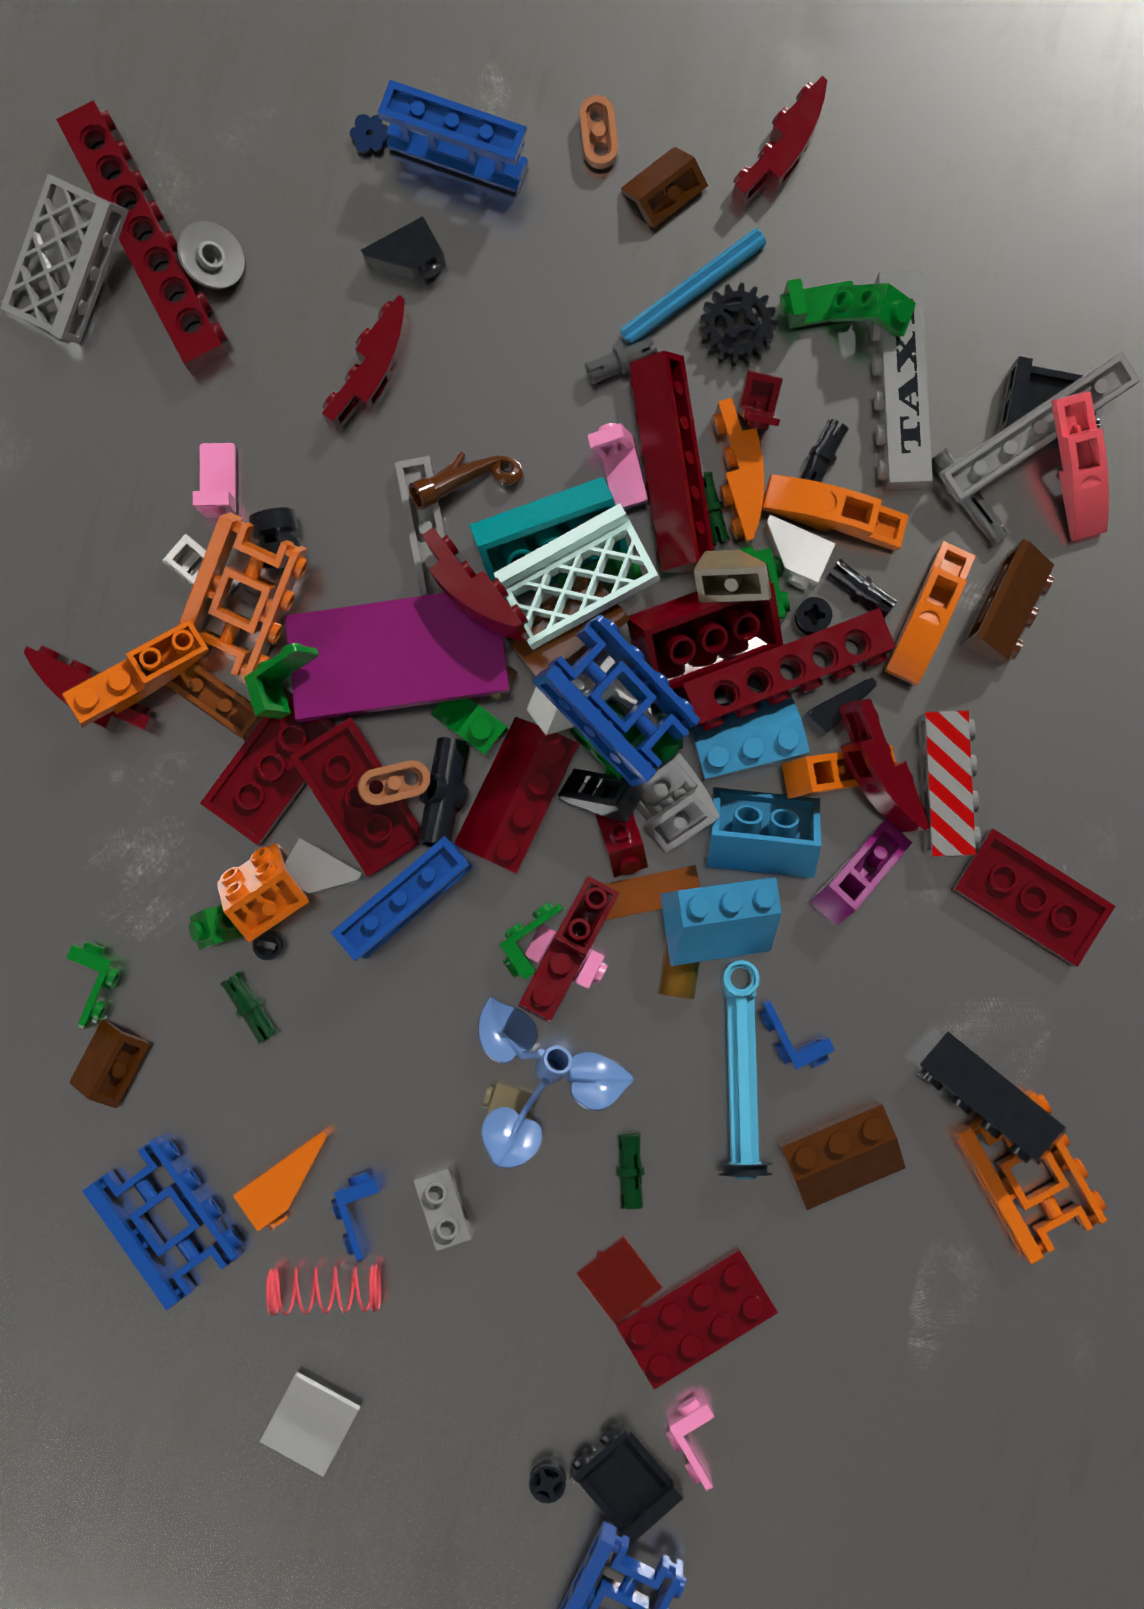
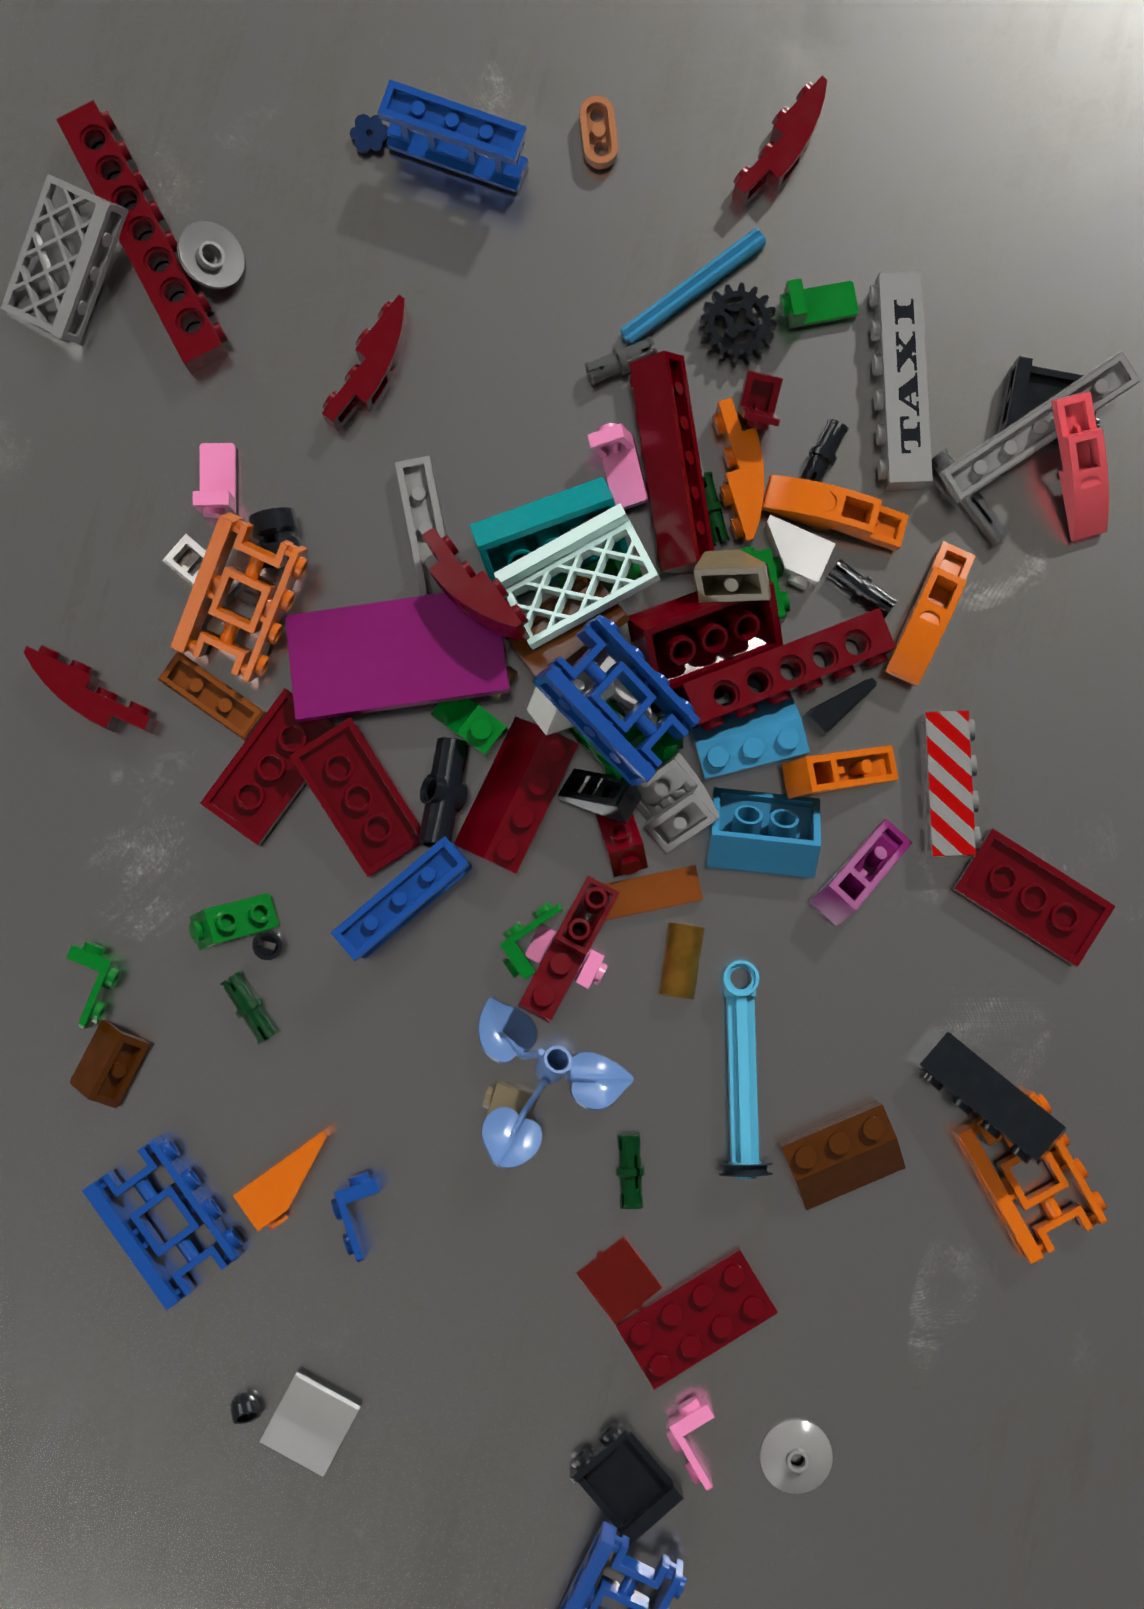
orange slope [62,619,209,728] -> none
orange bracket [217,843,309,943] -> none
green bracket [244,643,319,719] -> none
coral piece [266,1264,381,1316] -> none
light grey slope [285,838,366,894] -> none
nougat plate [357,760,430,805] -> none
black slope [361,216,446,281] -> none
reddish brown plant [408,452,523,510] -> none
light grey brick [413,1164,474,1251] -> none
black wheel [529,1458,566,1504] -> none
reddish brown panel [621,147,708,228] -> none
dark azure slope [660,877,782,966] -> none
blue bracket [759,1000,835,1070] -> none
black wheel [794,597,833,636] -> none
green bracket [828,283,916,337] -> none
dark red slope [838,699,930,832] -> none
reddish brown slope [963,539,1054,666] -> none
none -> black hinge [230,1392,262,1424]
none -> light grey dish [759,1419,833,1494]

